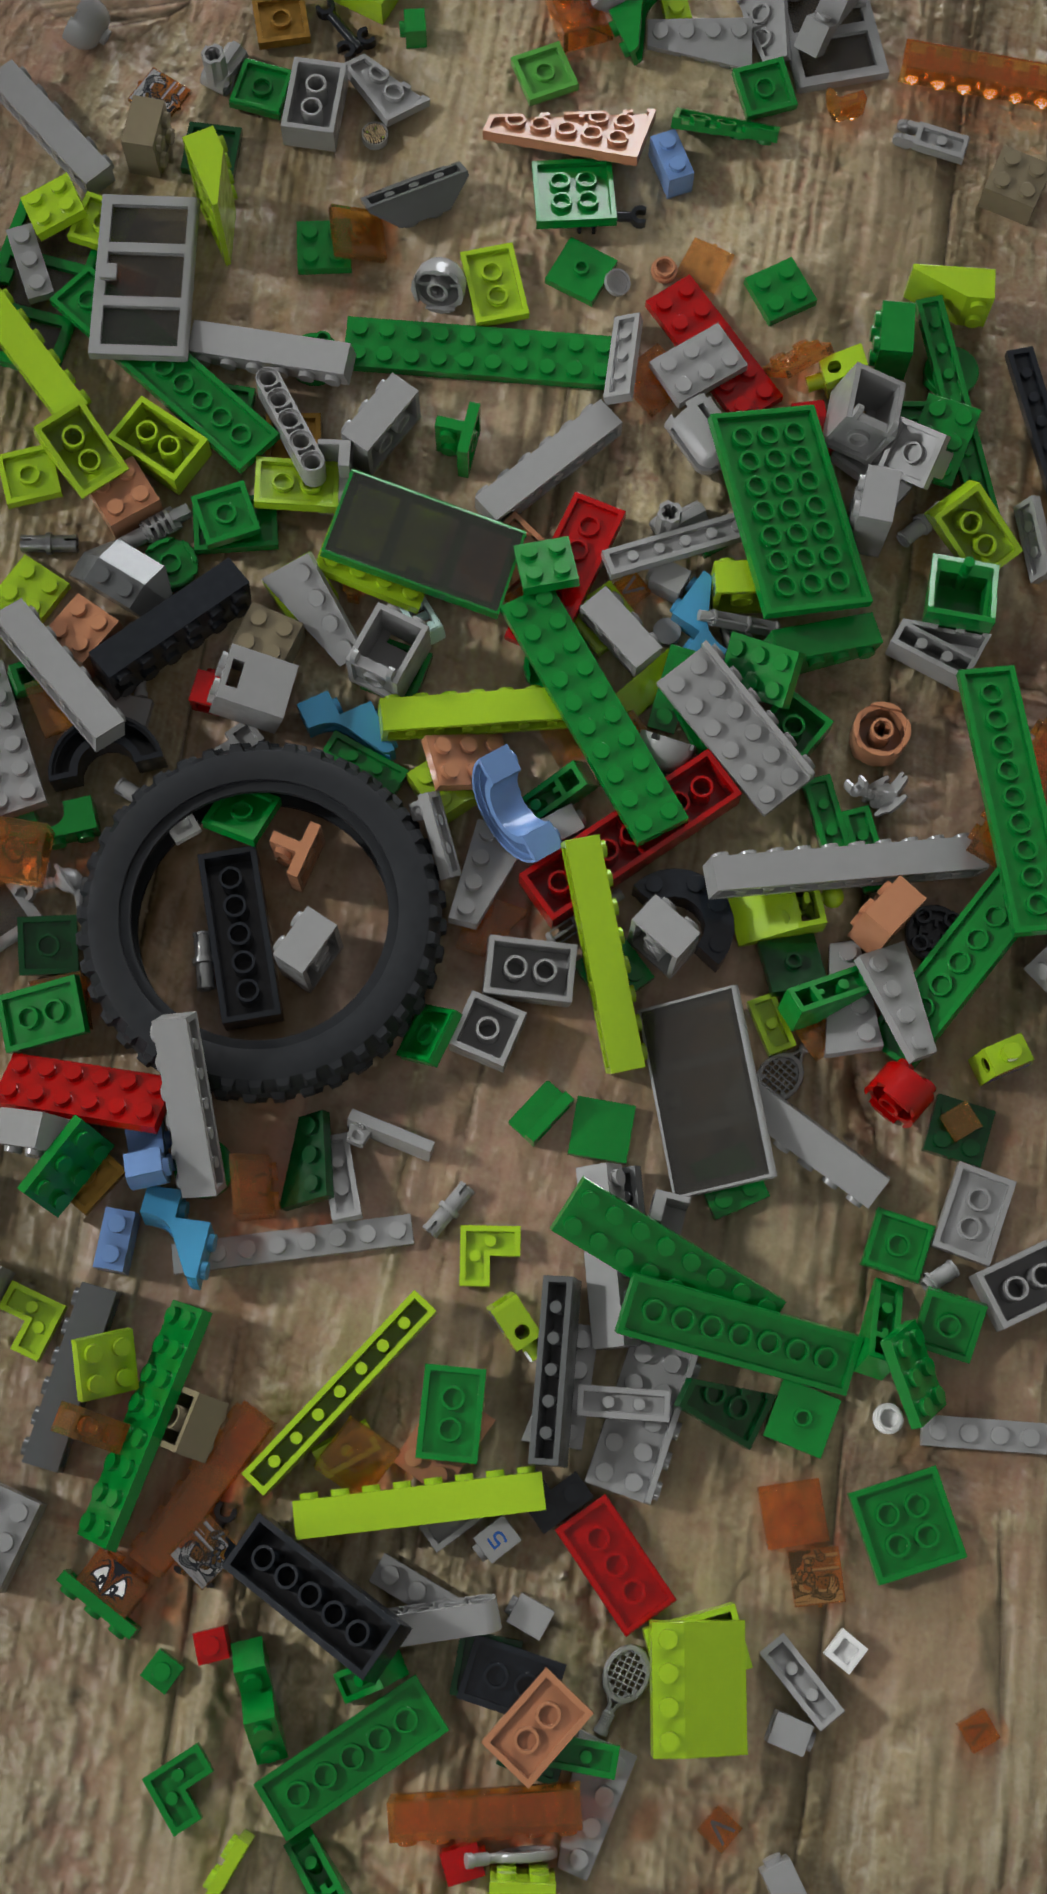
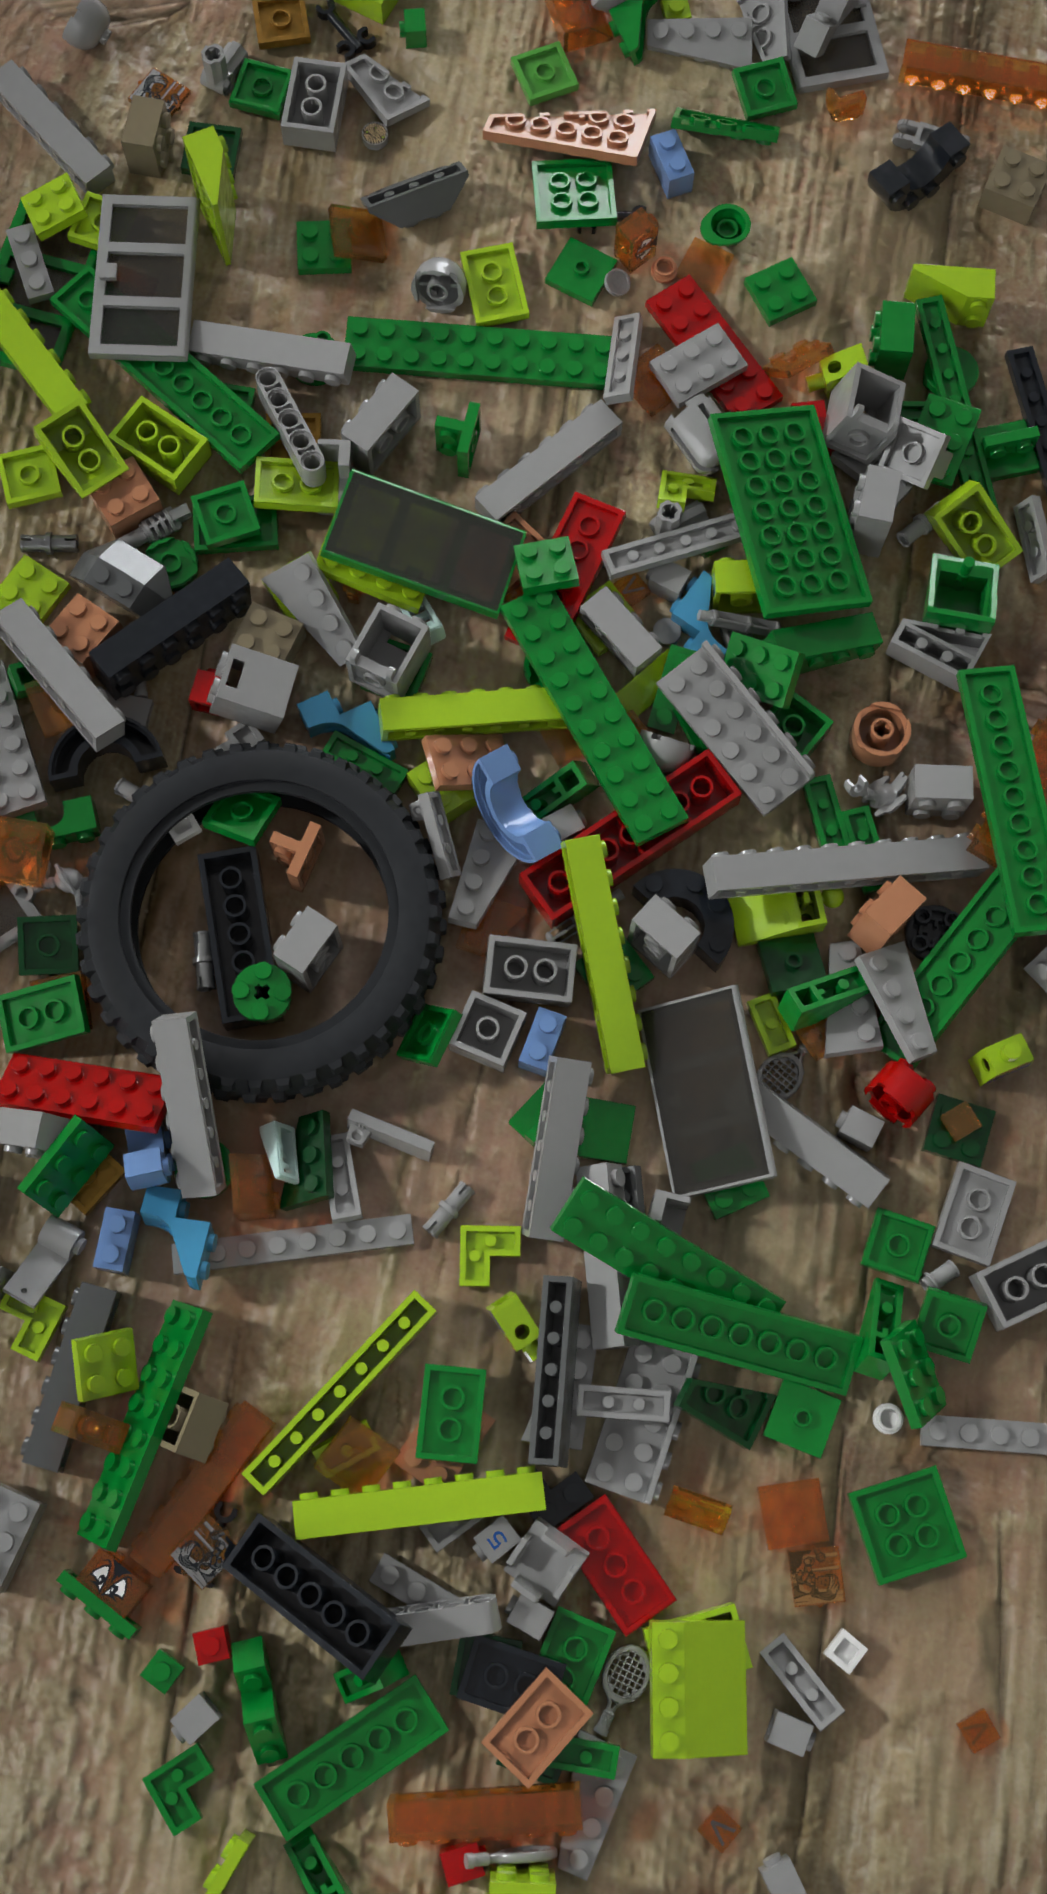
none -> light grey door [3,1214,87,1309]
none -> light grey brick [170,1691,223,1745]
none -> green plate [232,962,292,1023]
none -> light aqua slope [259,1121,299,1185]
none -> light grey panel [504,1517,590,1607]
none -> medium blue brick [518,1006,567,1077]
none -> light grey brick [521,1055,594,1242]
none -> green plate [538,1605,616,1705]
none -> clear orange brick [614,207,659,273]
none -> lime plate [656,470,717,512]
none -> clear orange plate [663,1485,733,1535]
none -> green piece [700,203,751,246]
none -> light grey brick [835,1106,885,1152]
none -> black brick [868,121,970,212]
none -> light grey brick [905,764,974,820]
none -> green bracket [978,419,1040,482]

